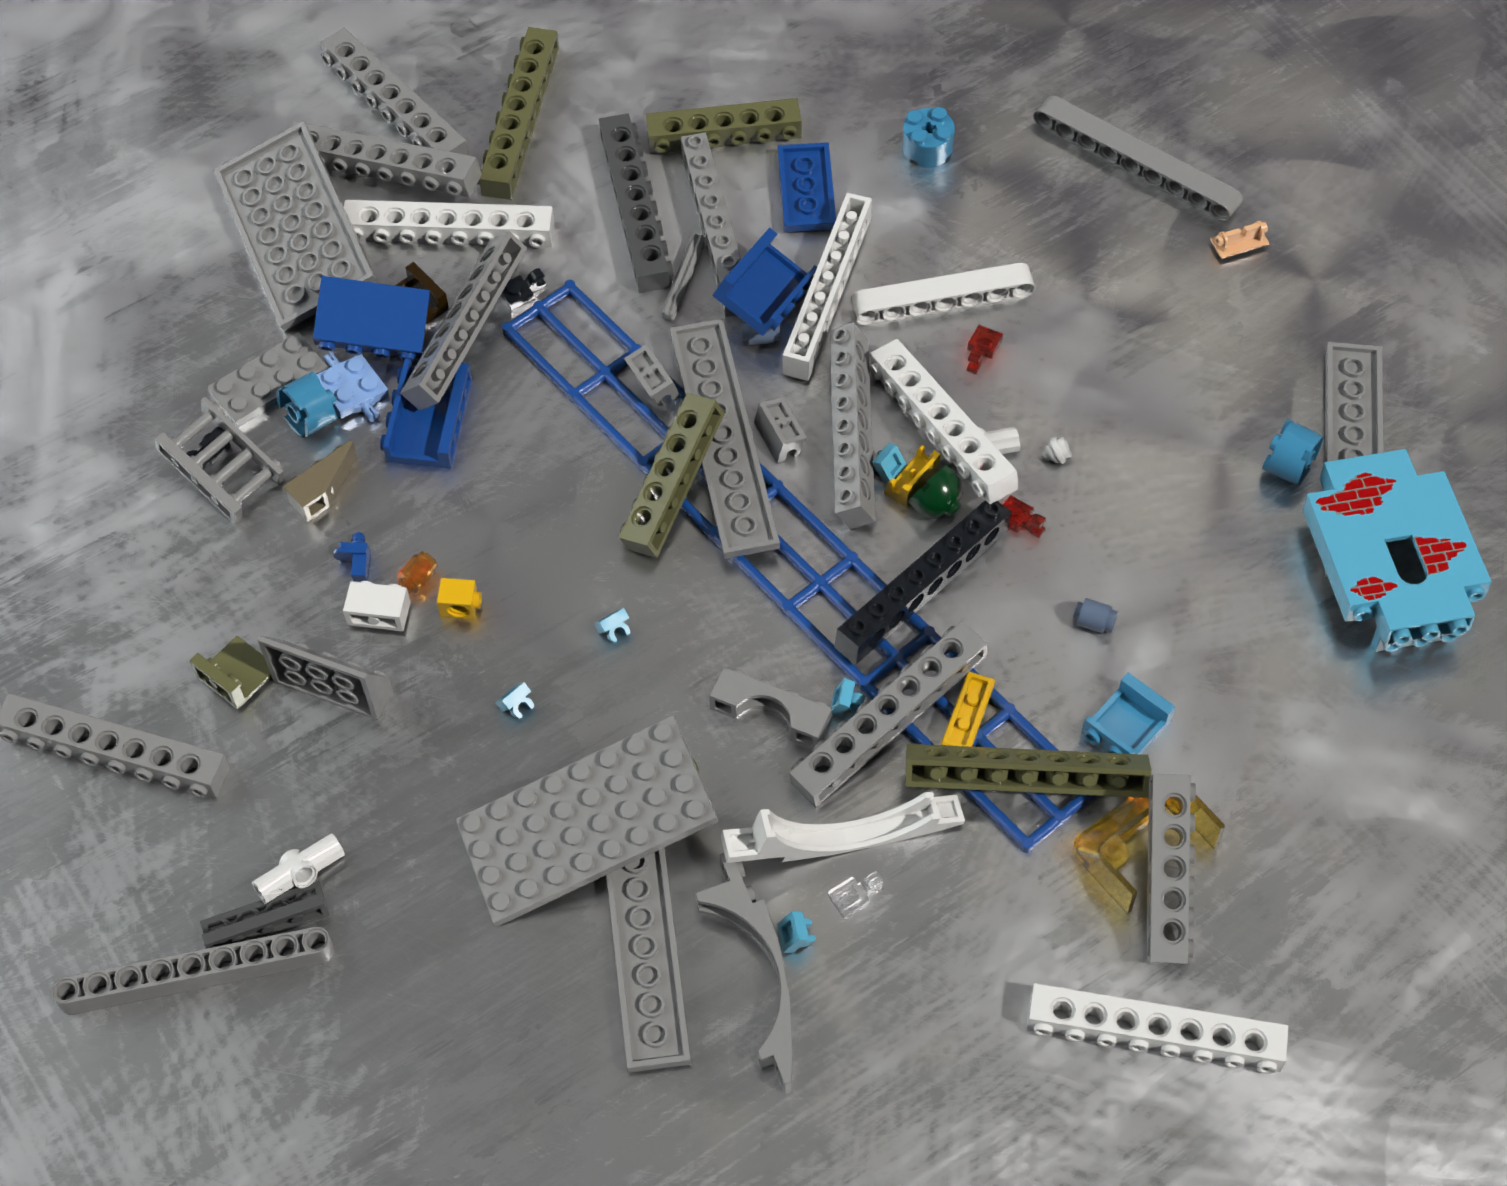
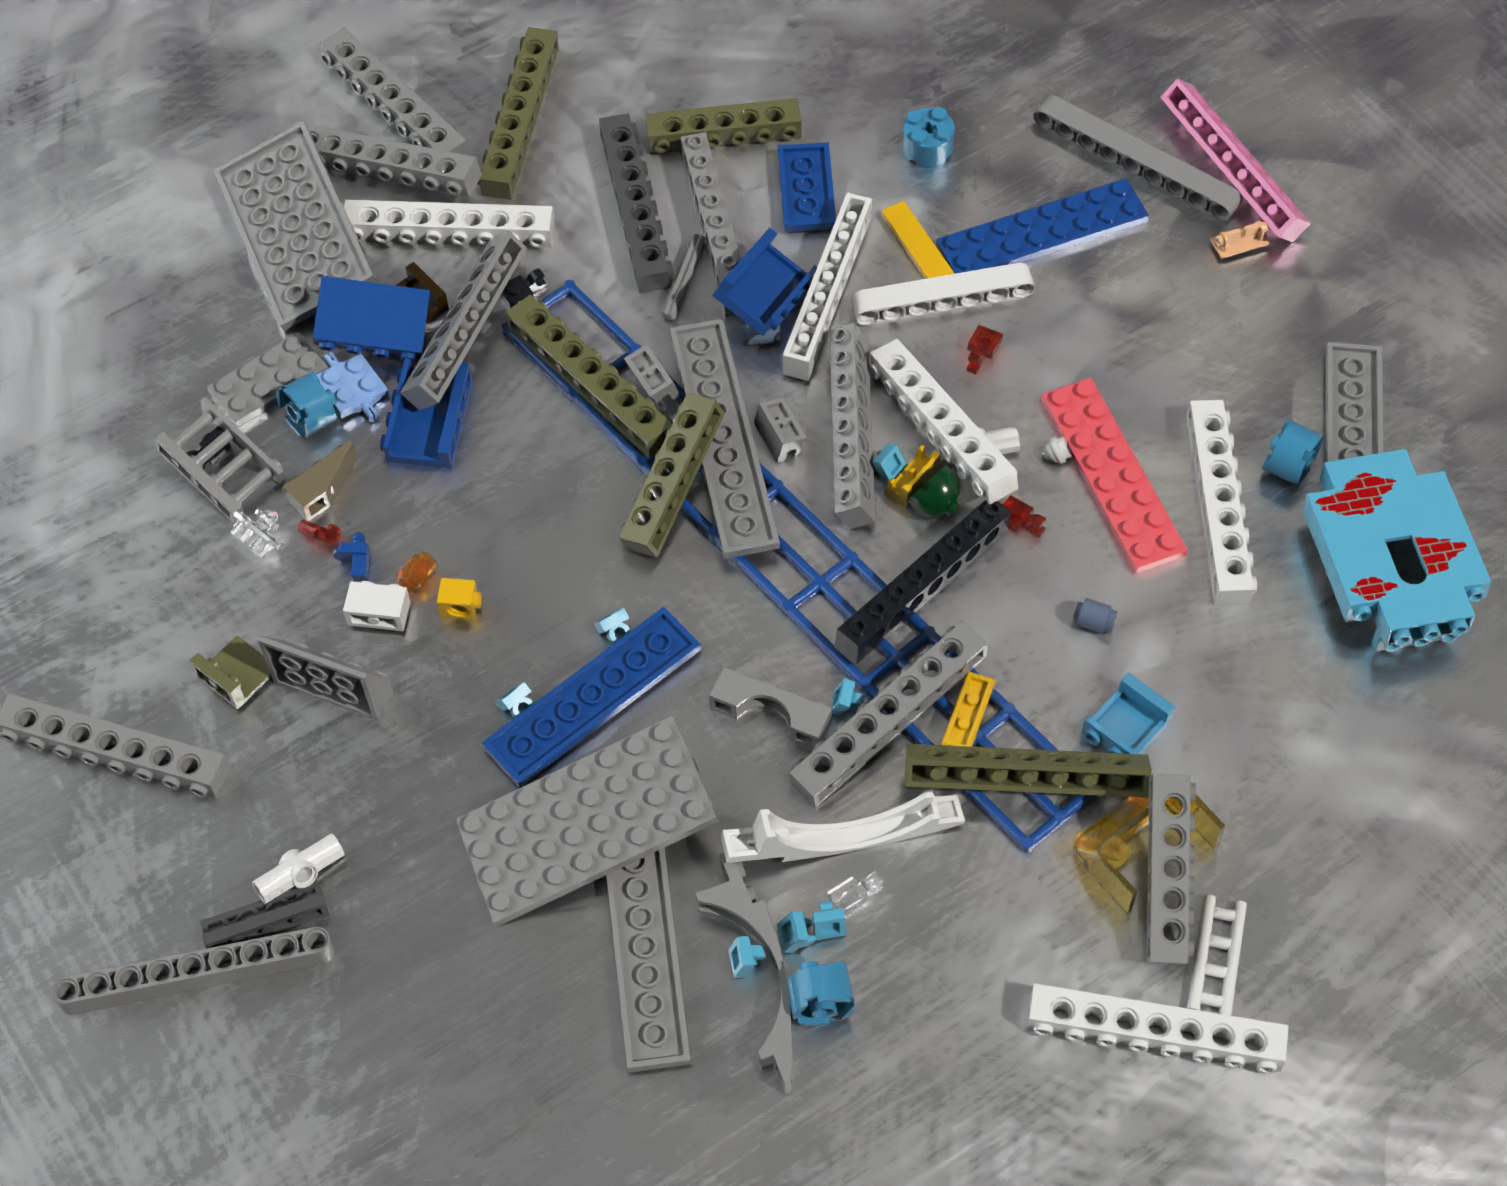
none -> clear hips [230,508,285,558]
none -> clear red arm [298,519,341,544]
none -> blue plate [482,607,701,788]
none -> olive brick [505,295,673,458]
none -> medium azure tile [728,936,766,978]
none -> dark azure brick [787,961,855,1026]
none -> medium azure tile [812,900,846,941]
none -> yellow tile [881,201,955,279]
none -> blue plate [936,178,1149,274]
none -> coral plate [1041,378,1188,574]
none -> bright pink brick [1160,78,1311,243]
none -> white brick [1187,399,1257,606]
none -> white bar [1187,894,1247,1016]

